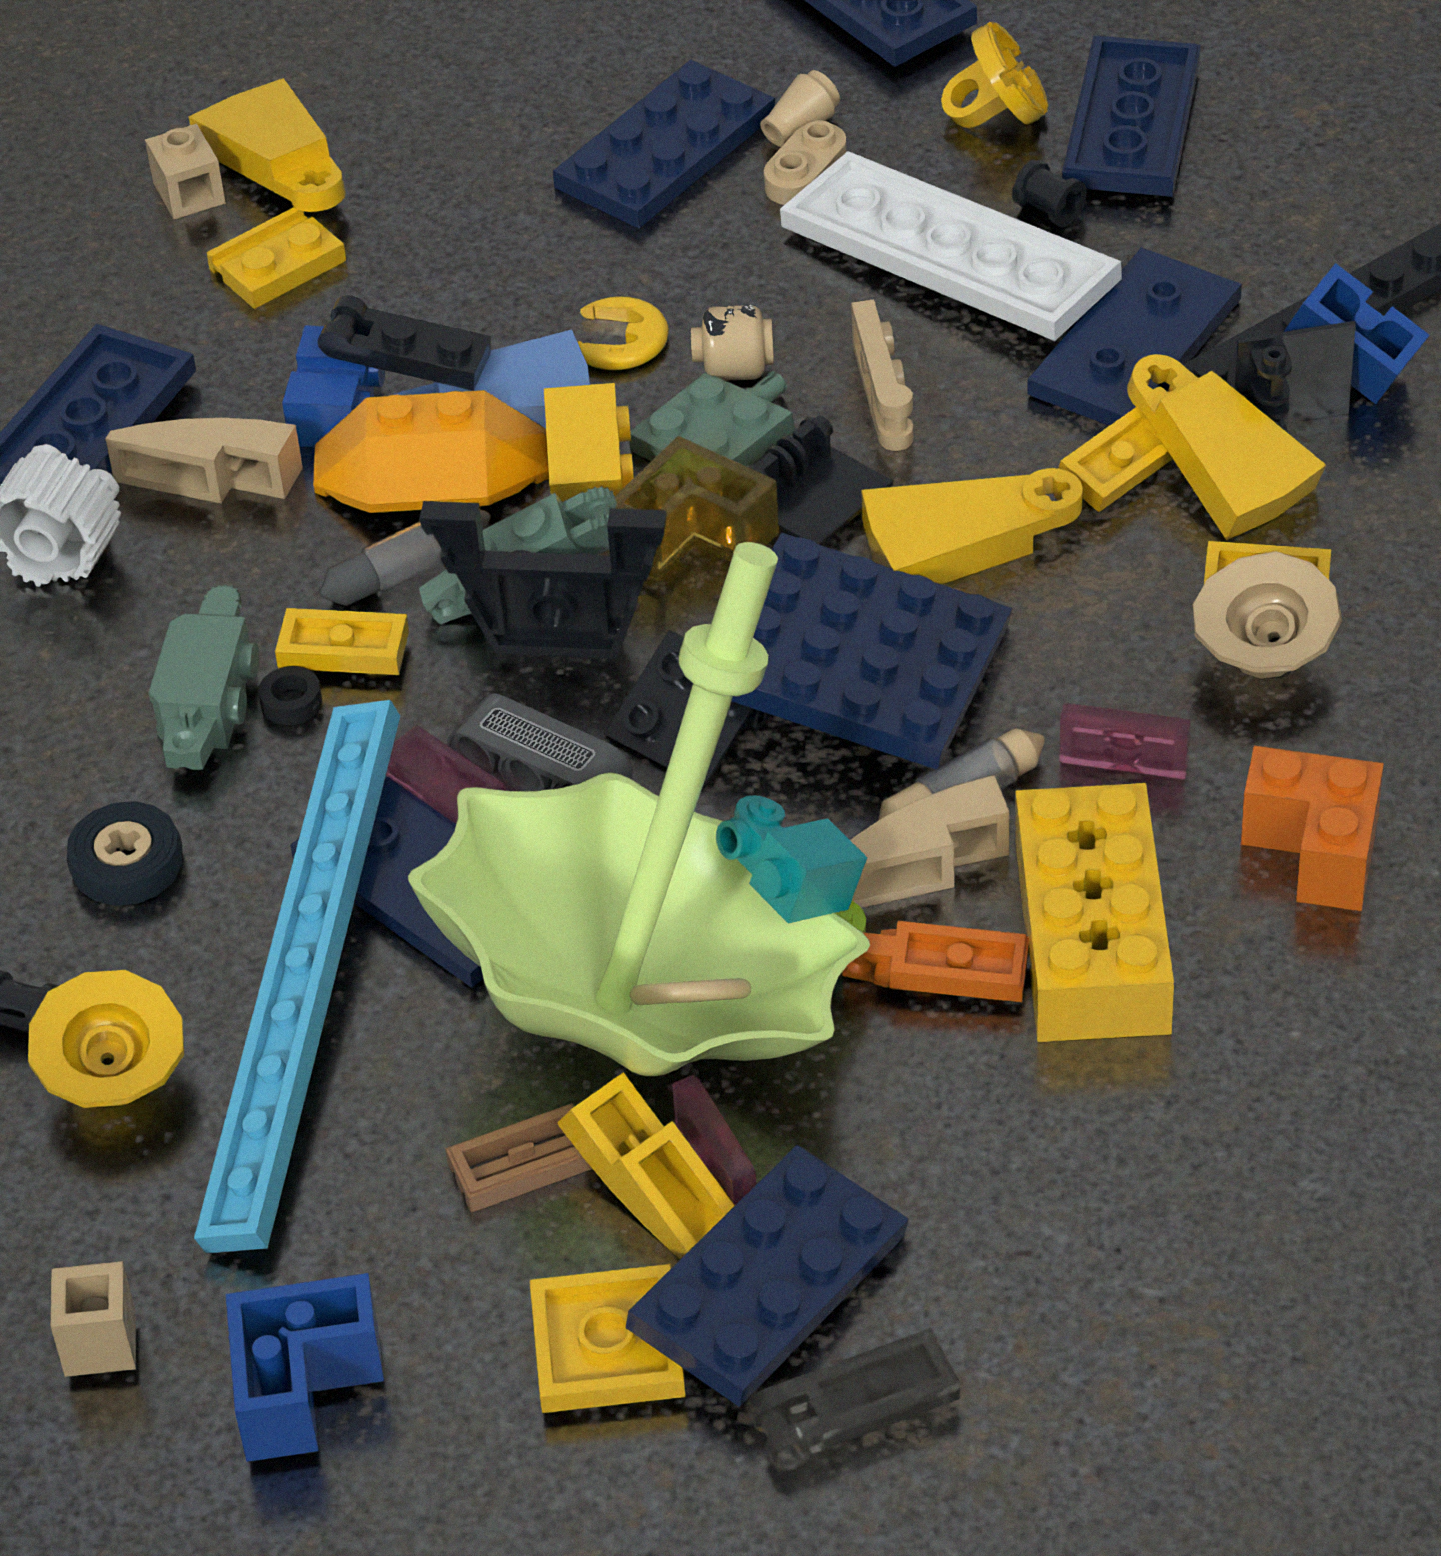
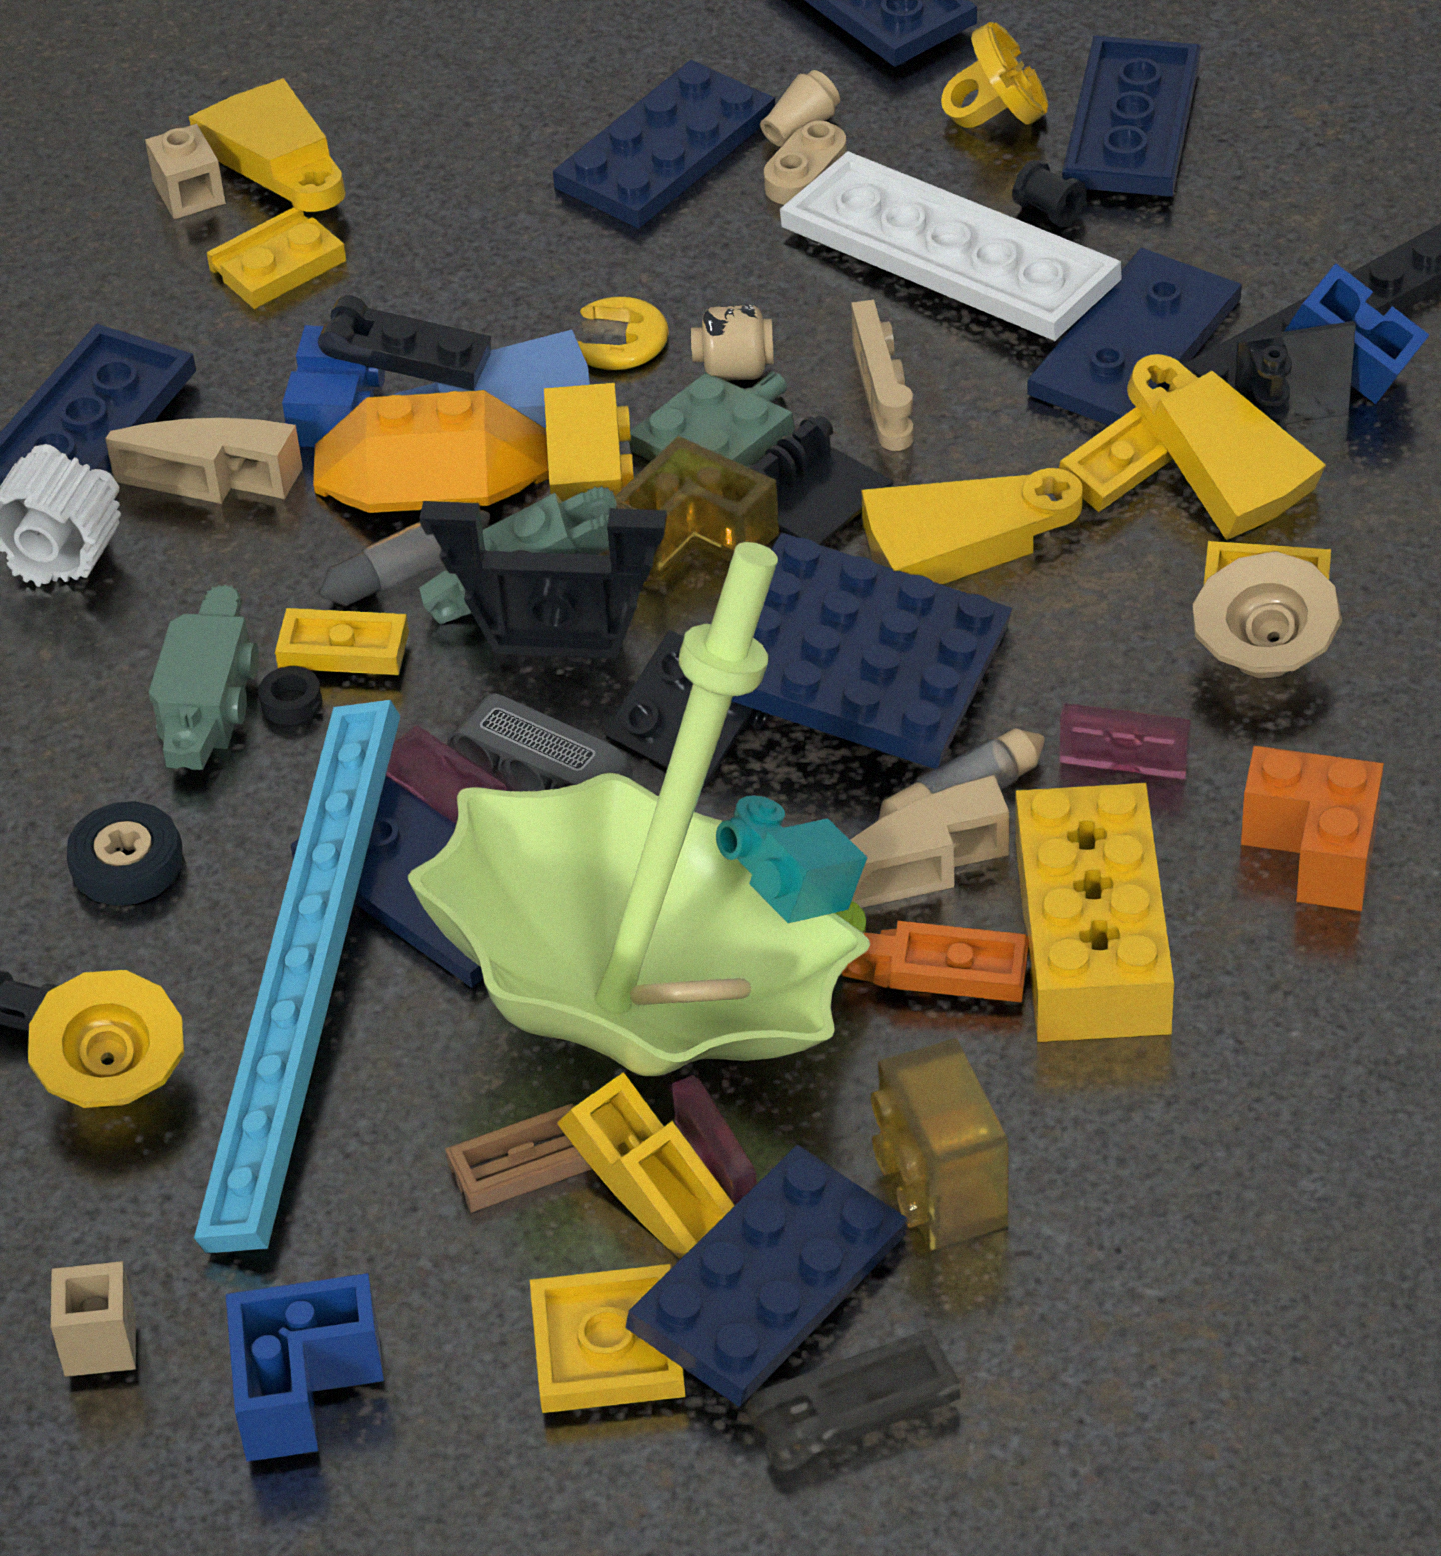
none -> clear yellow brick [871,1037,1008,1251]

